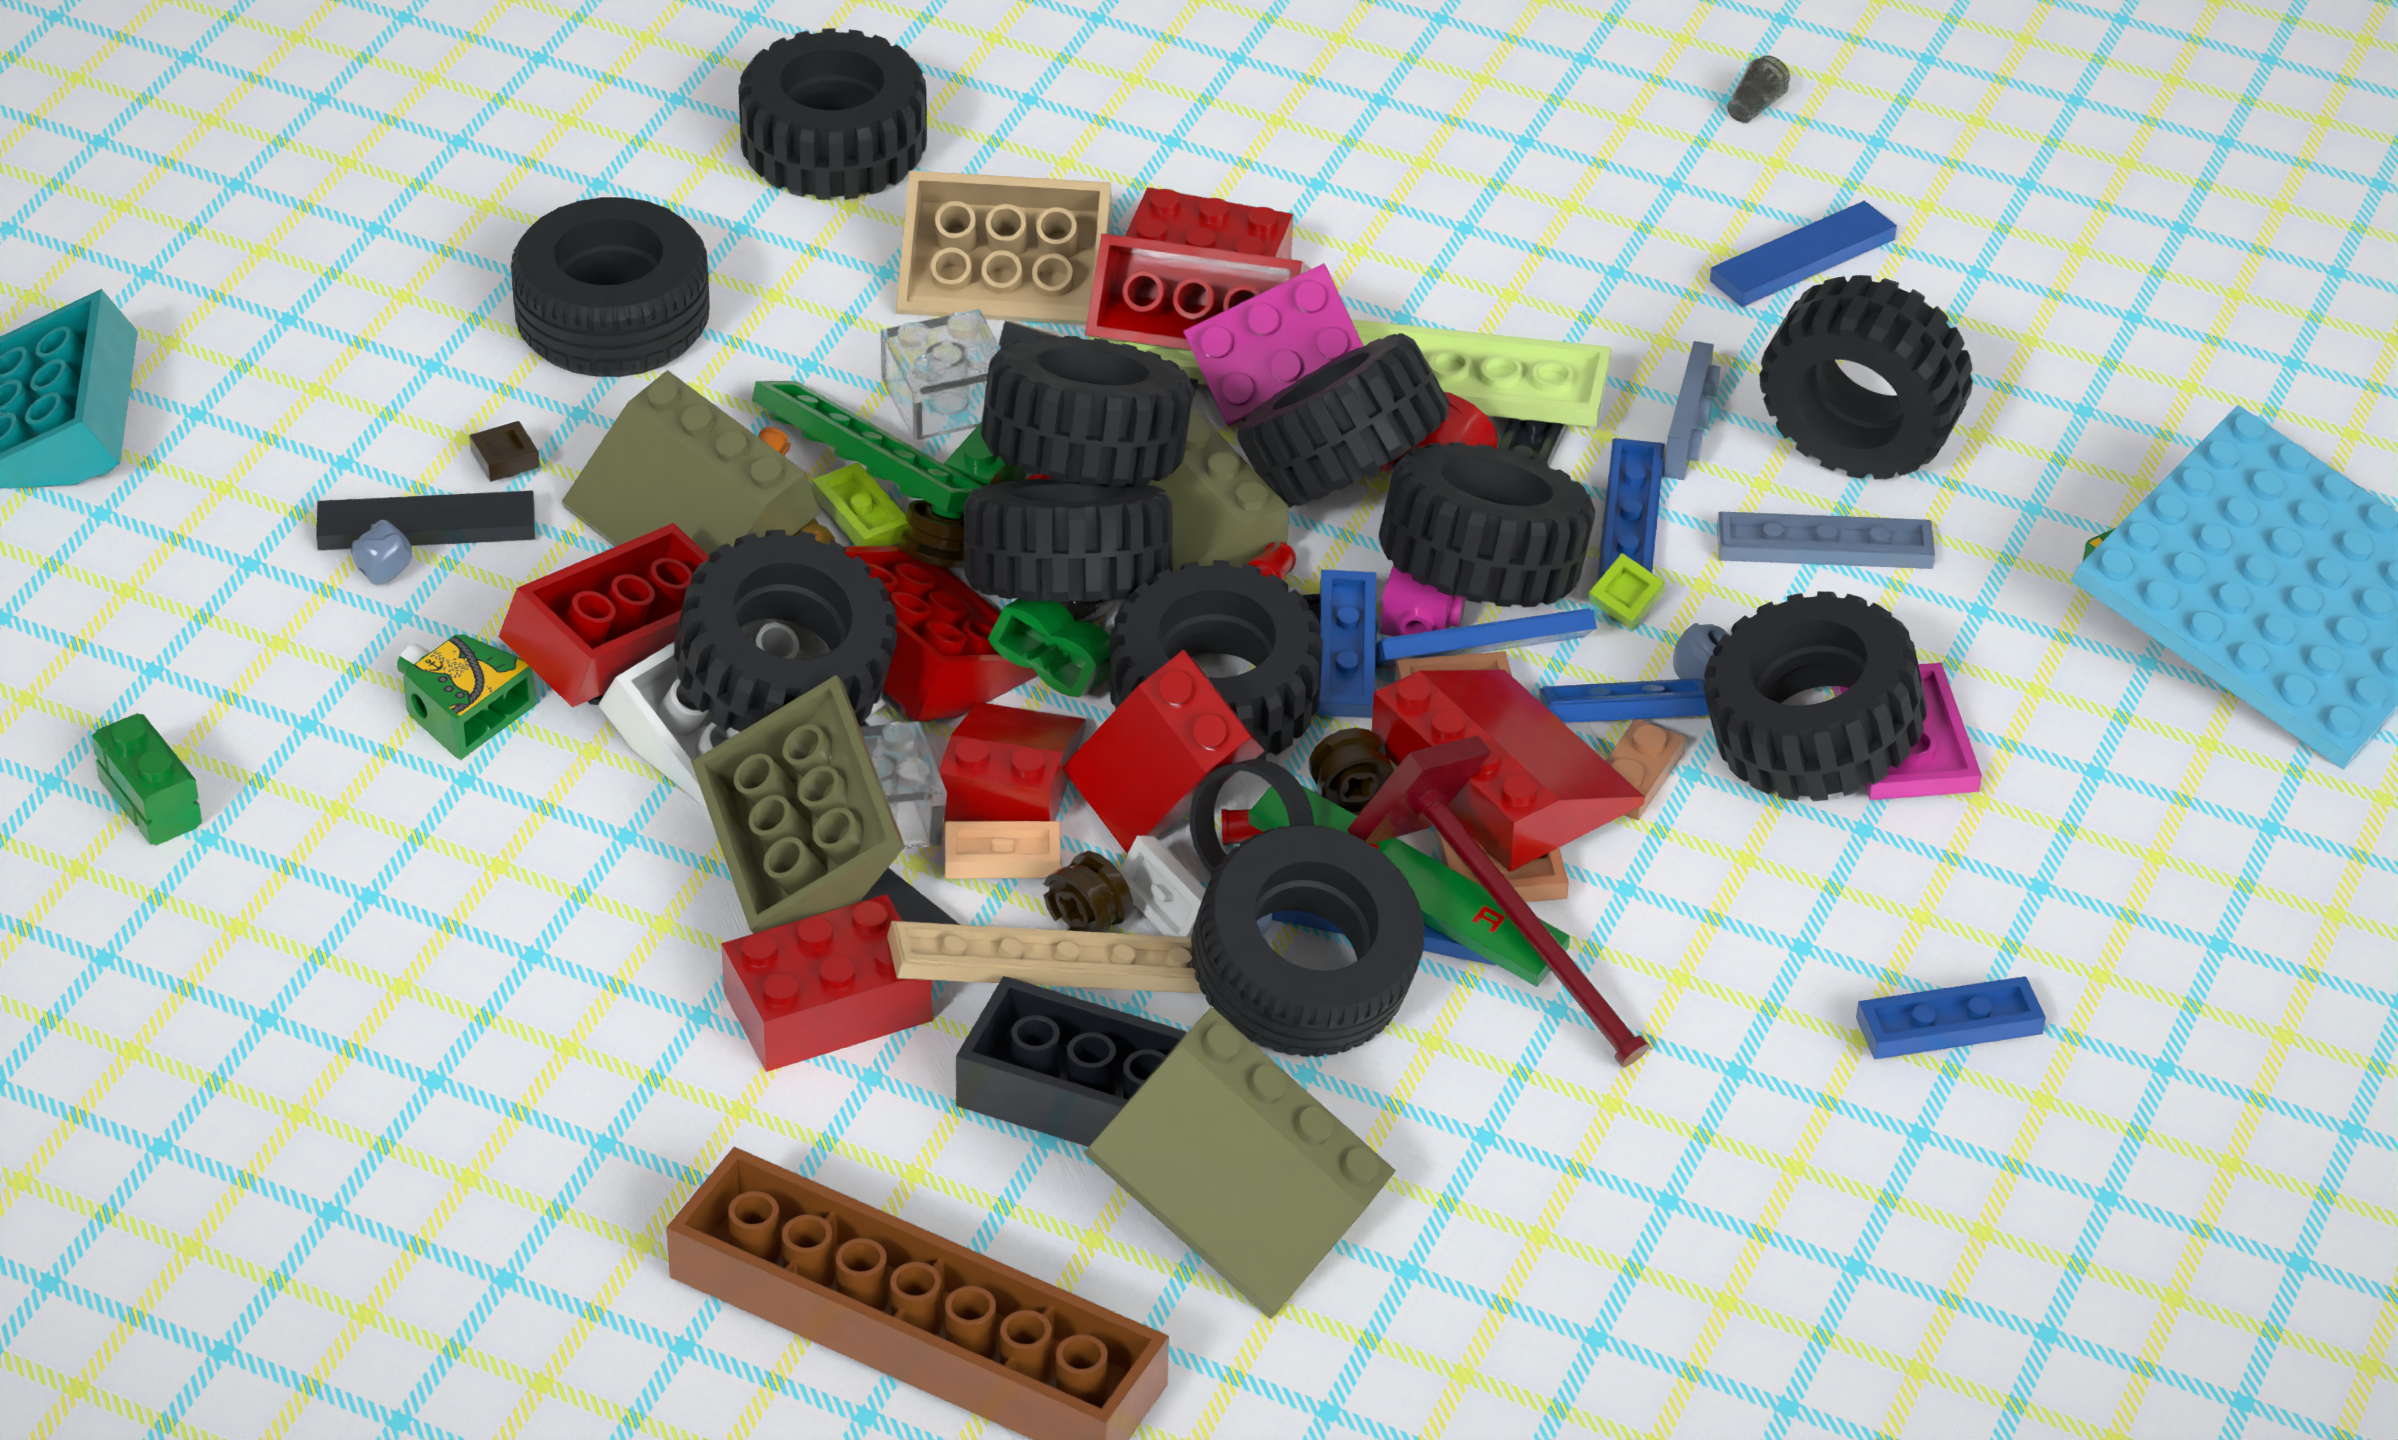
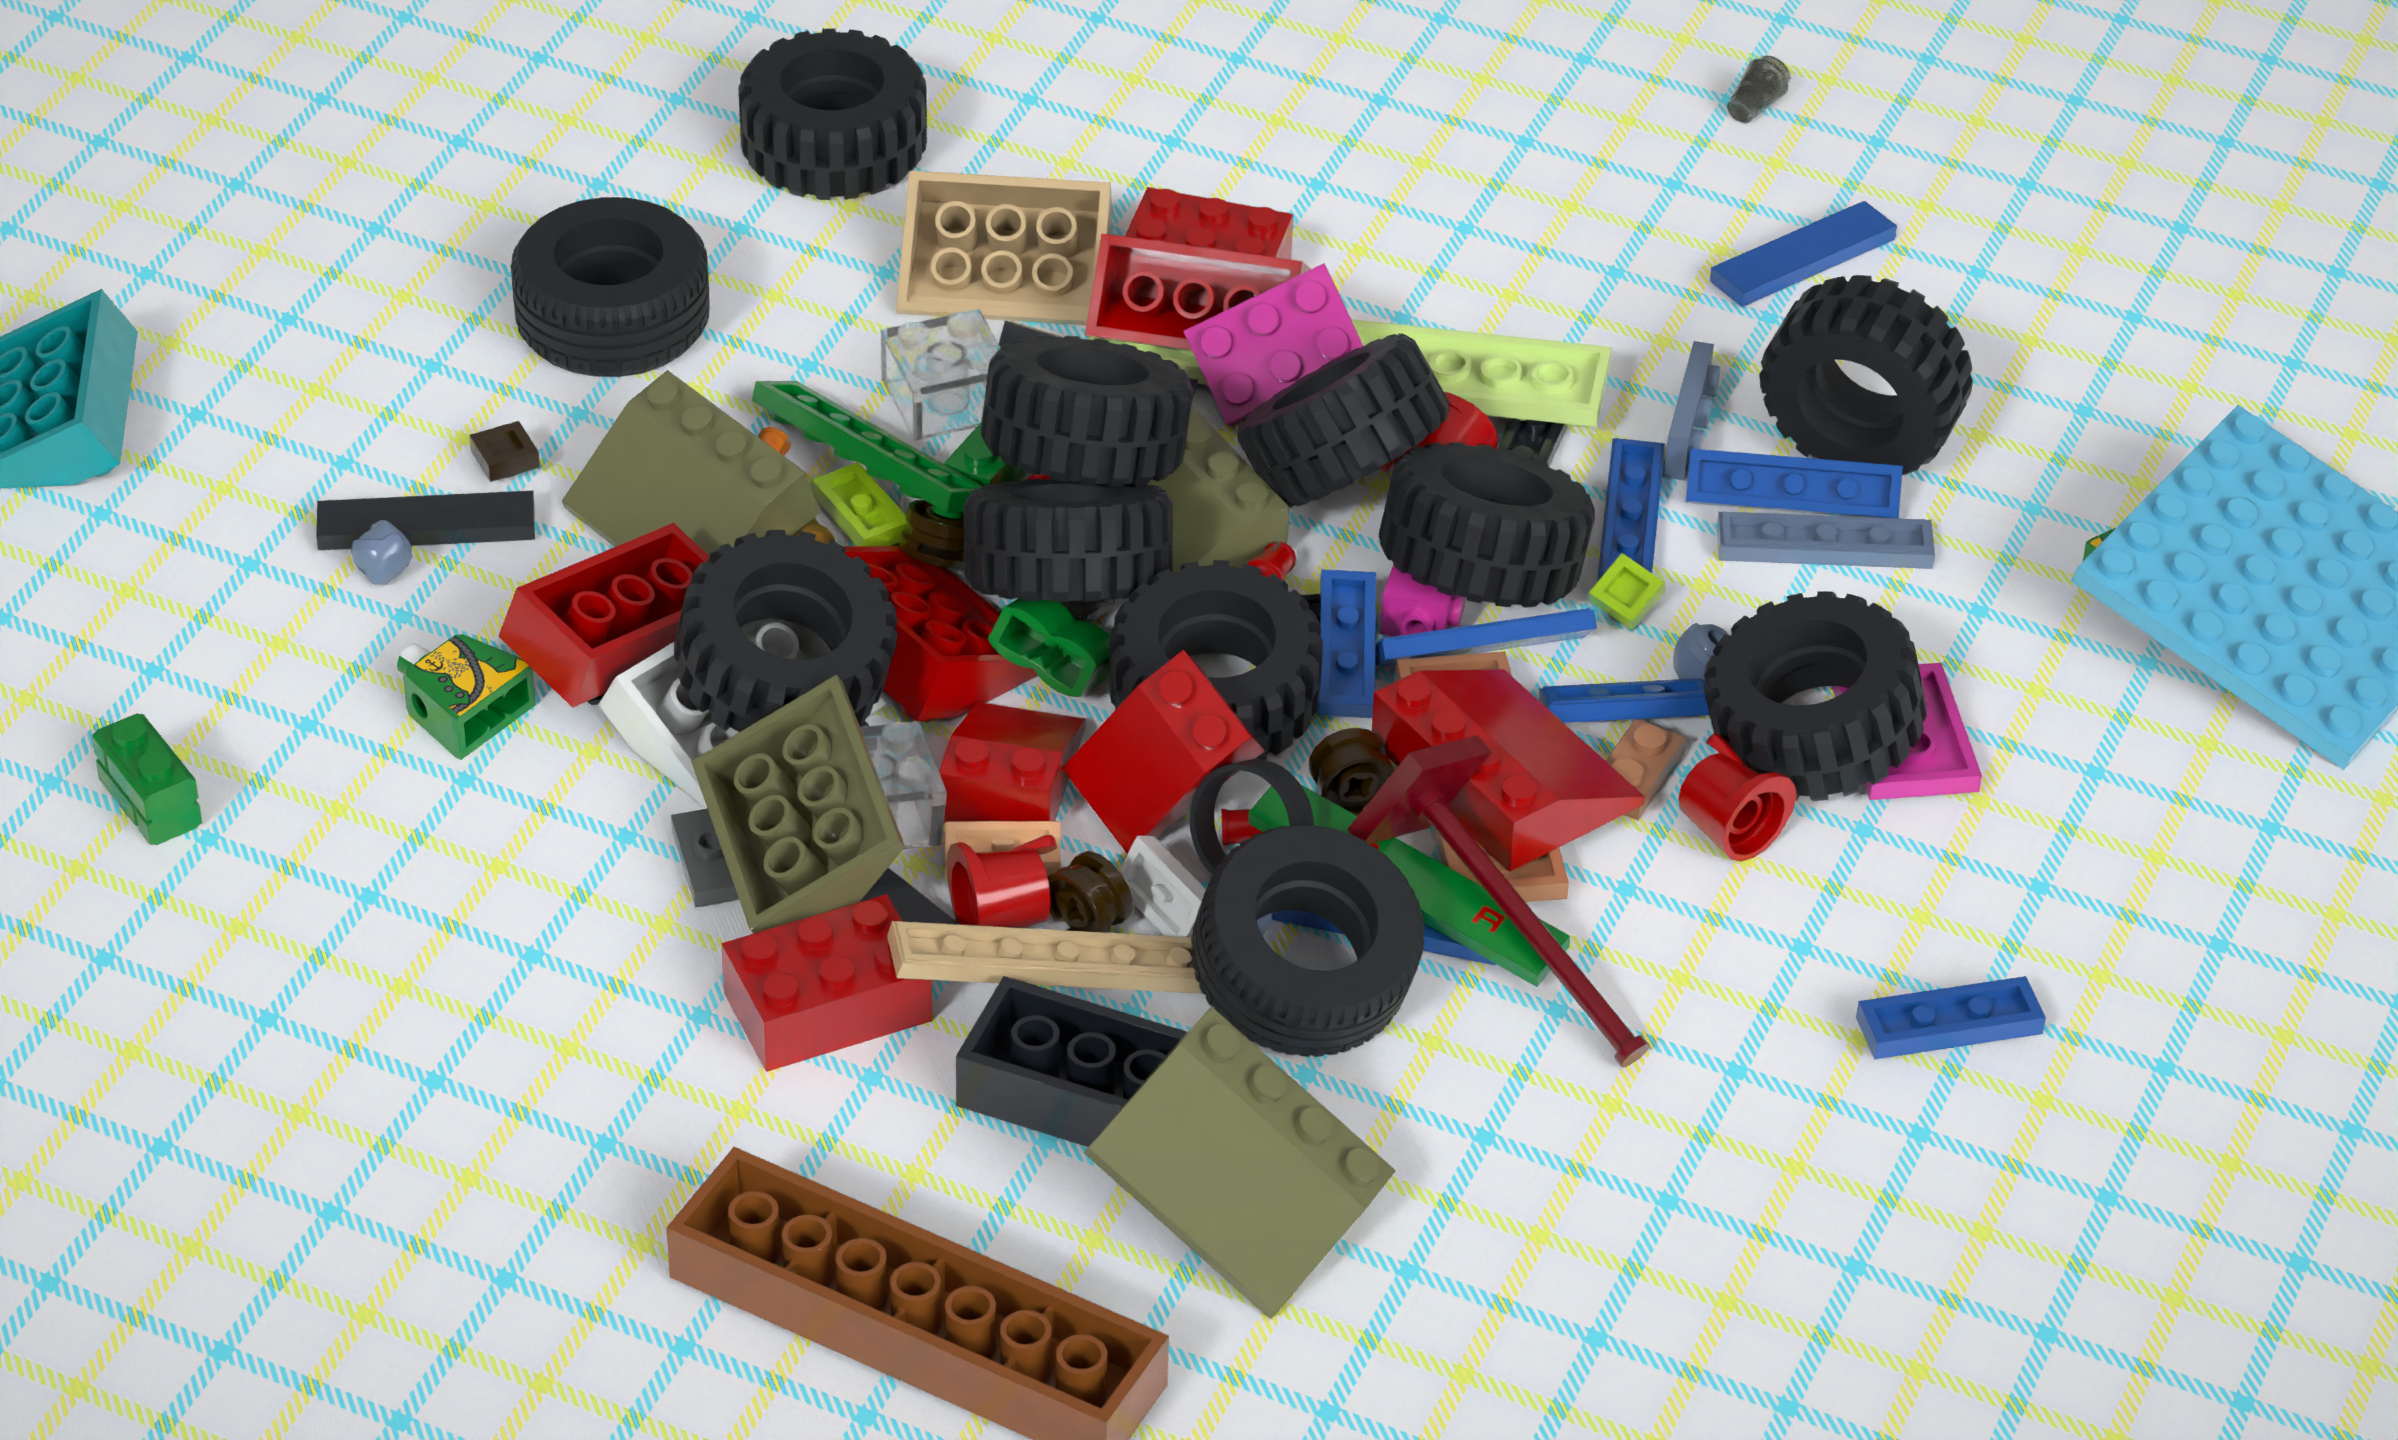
none -> dark grey plate [671,808,739,907]
none -> red hat [946,835,1057,928]
none -> red hat [1678,733,1797,861]
none -> blue plate [1685,448,1903,518]

